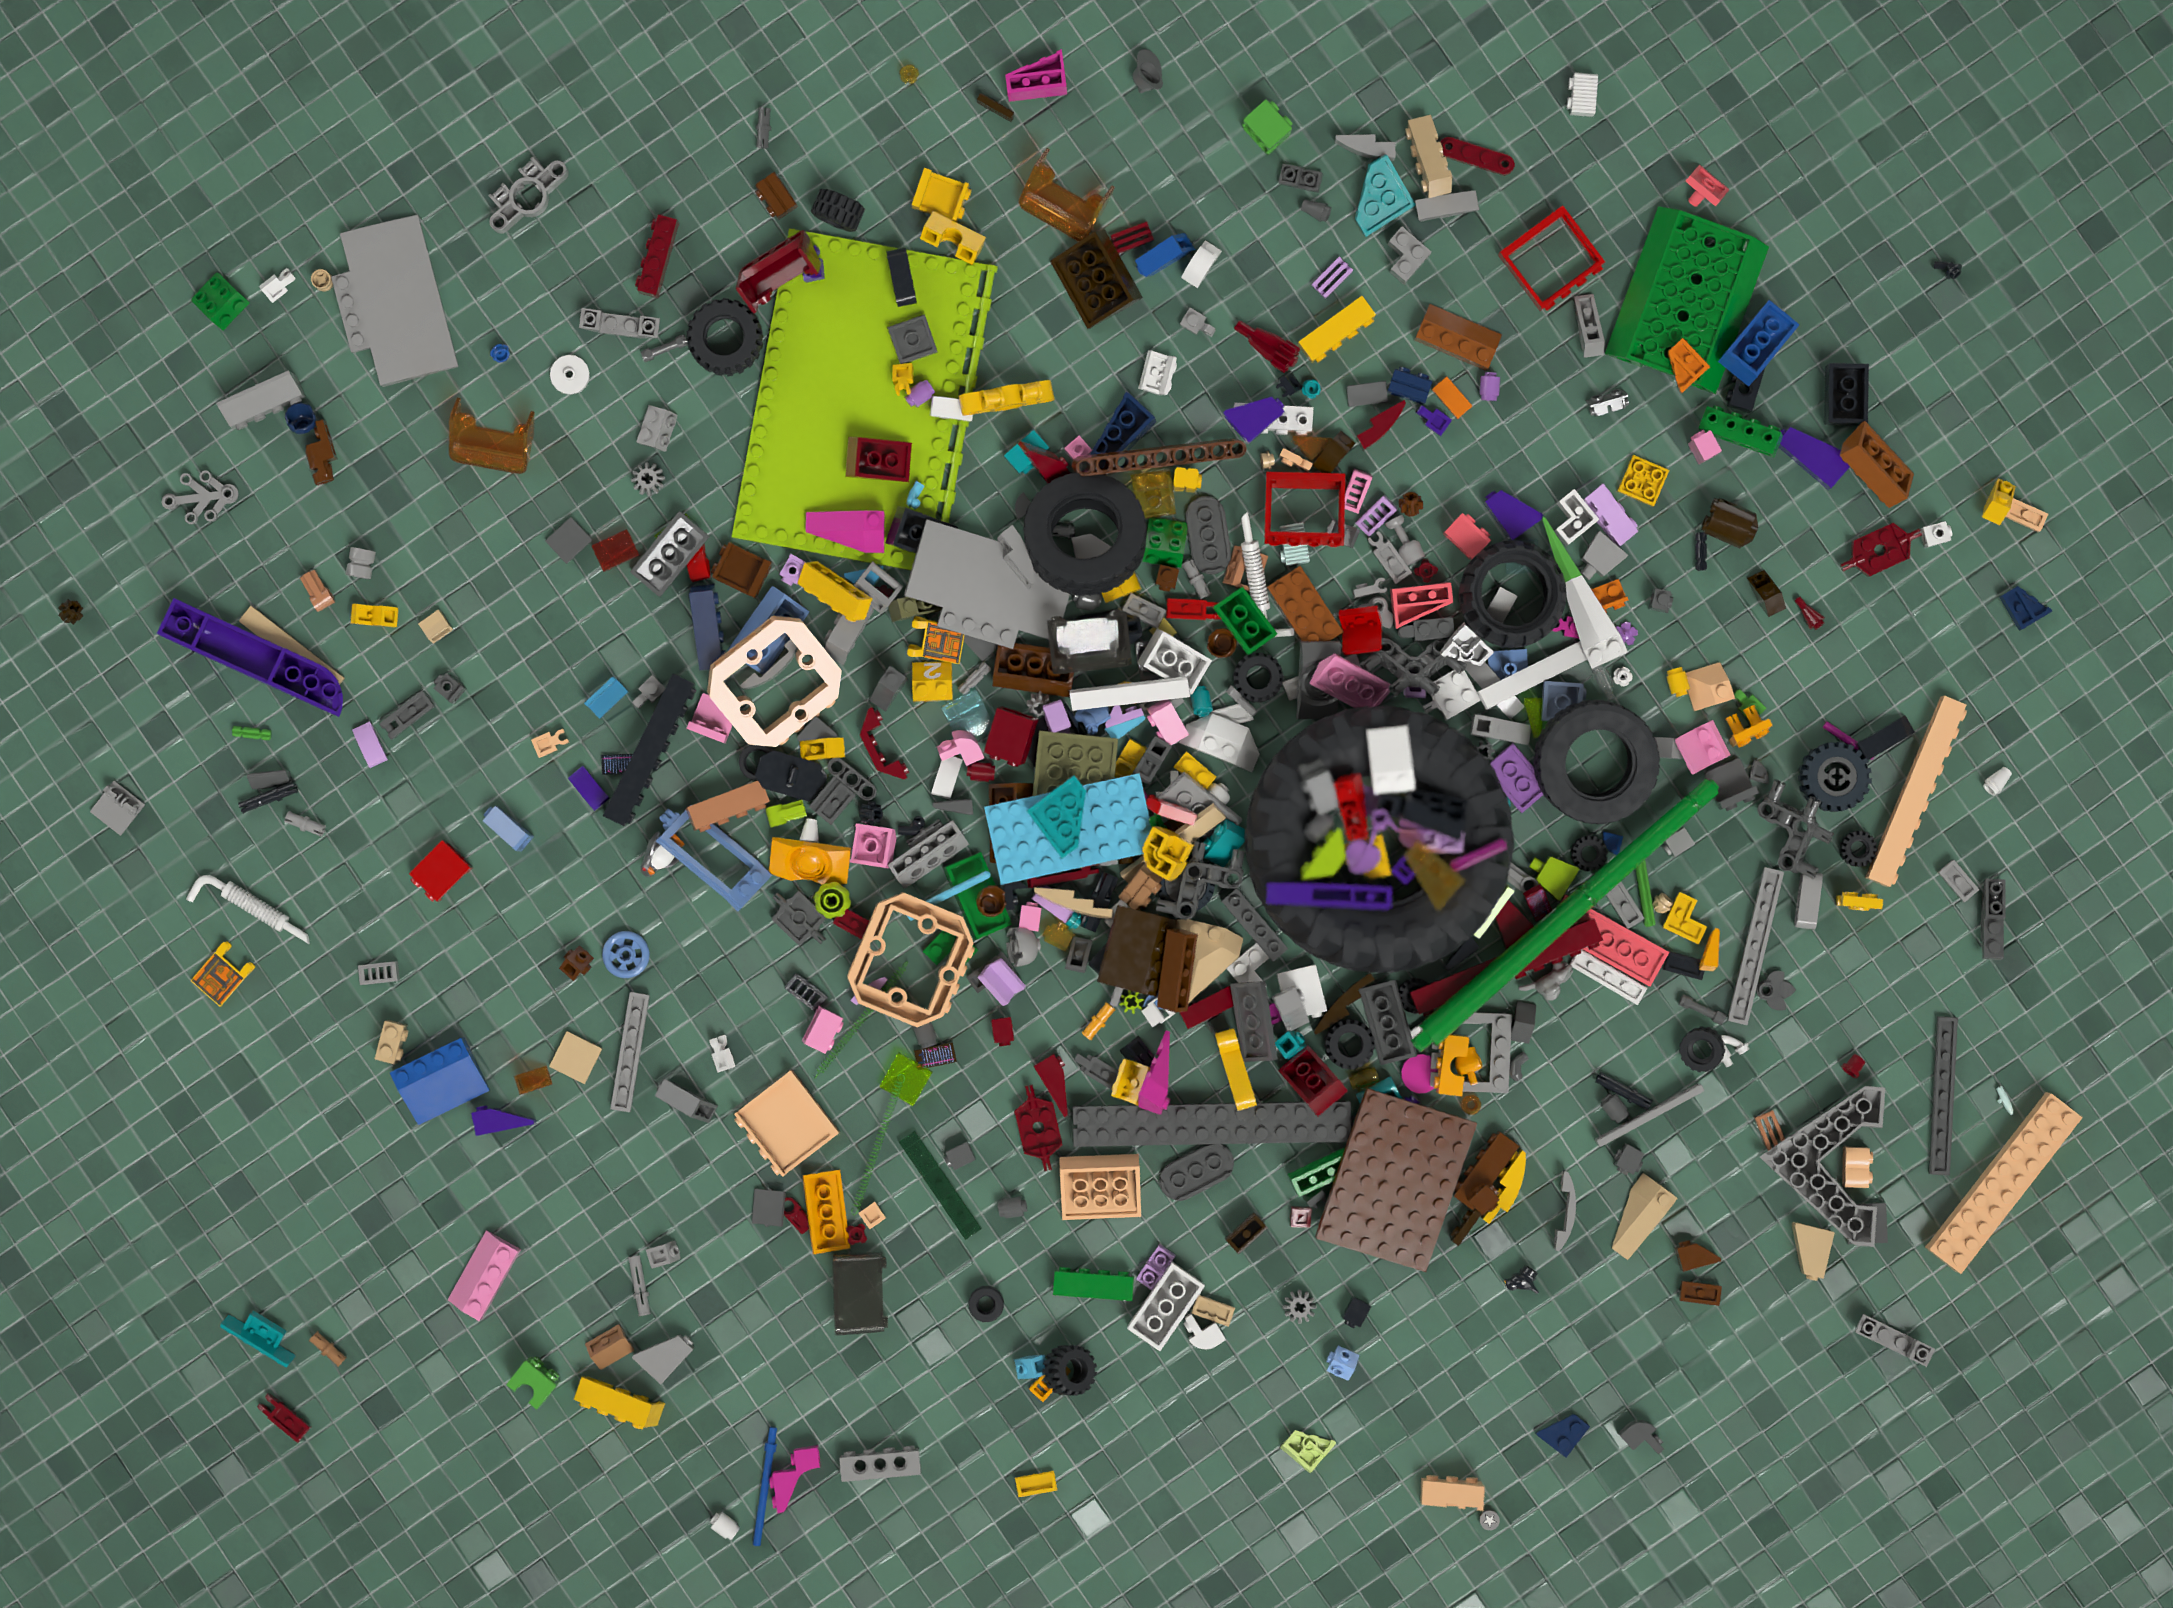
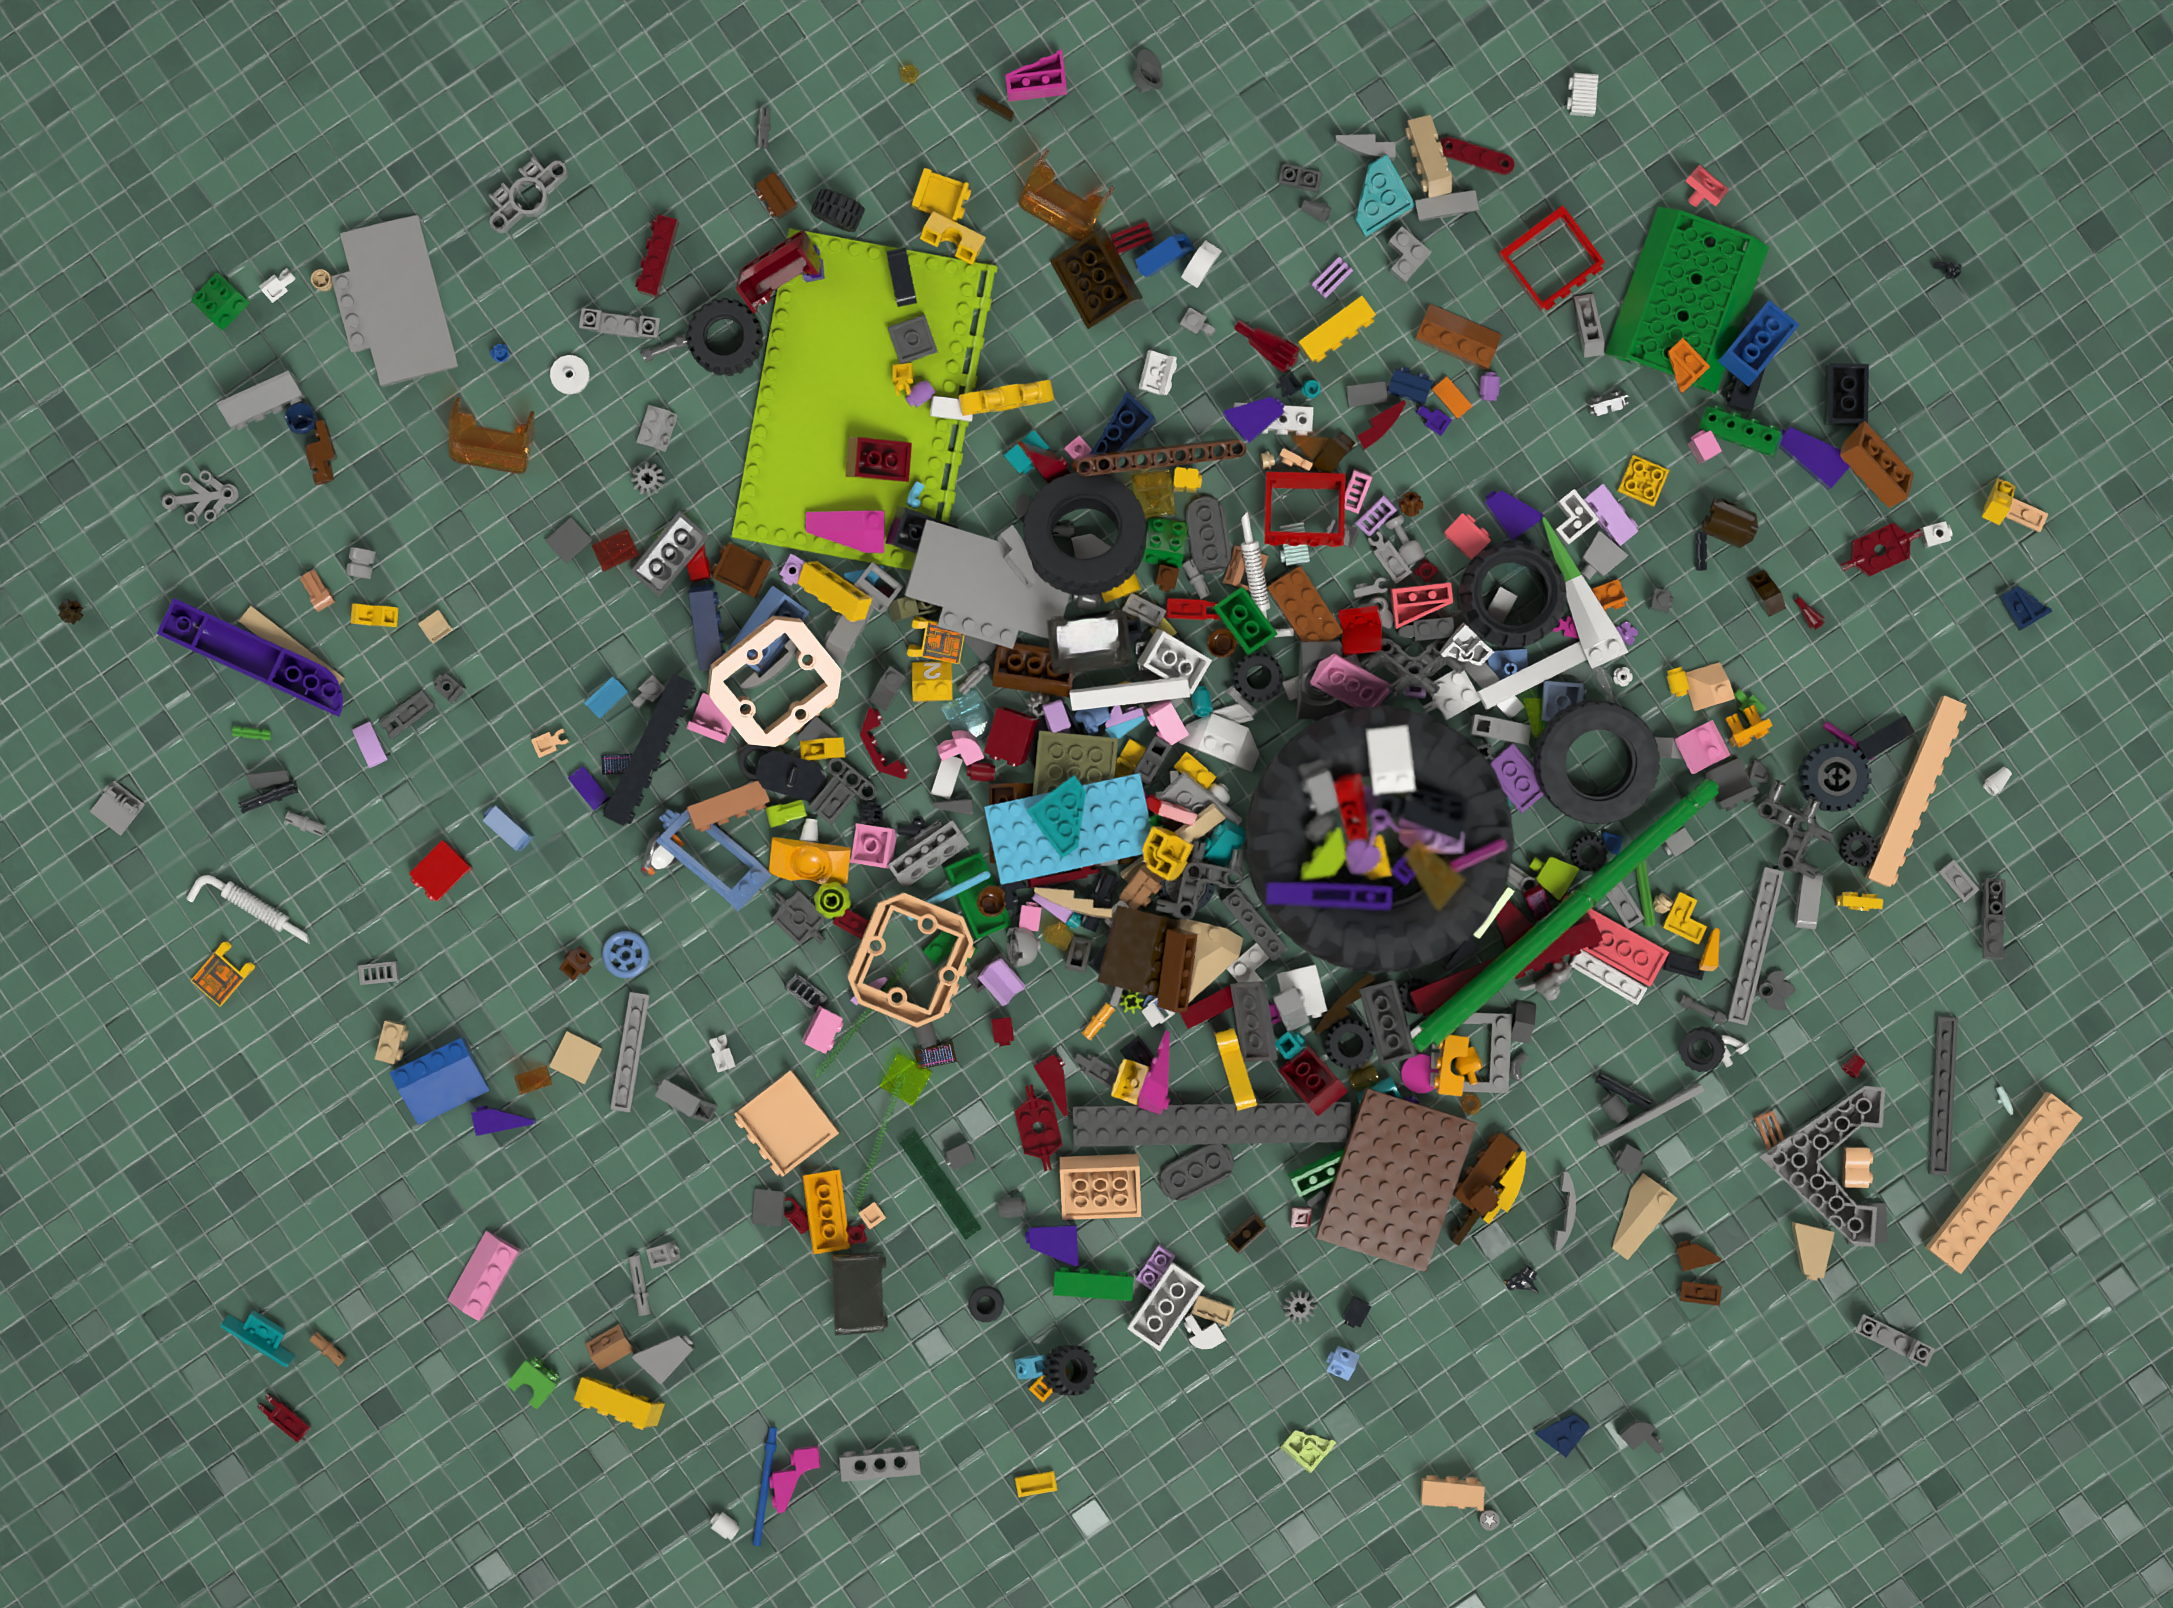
bright green piece [1242,100,1292,155] -> none
none -> dark purple slope [1025,1225,1078,1266]

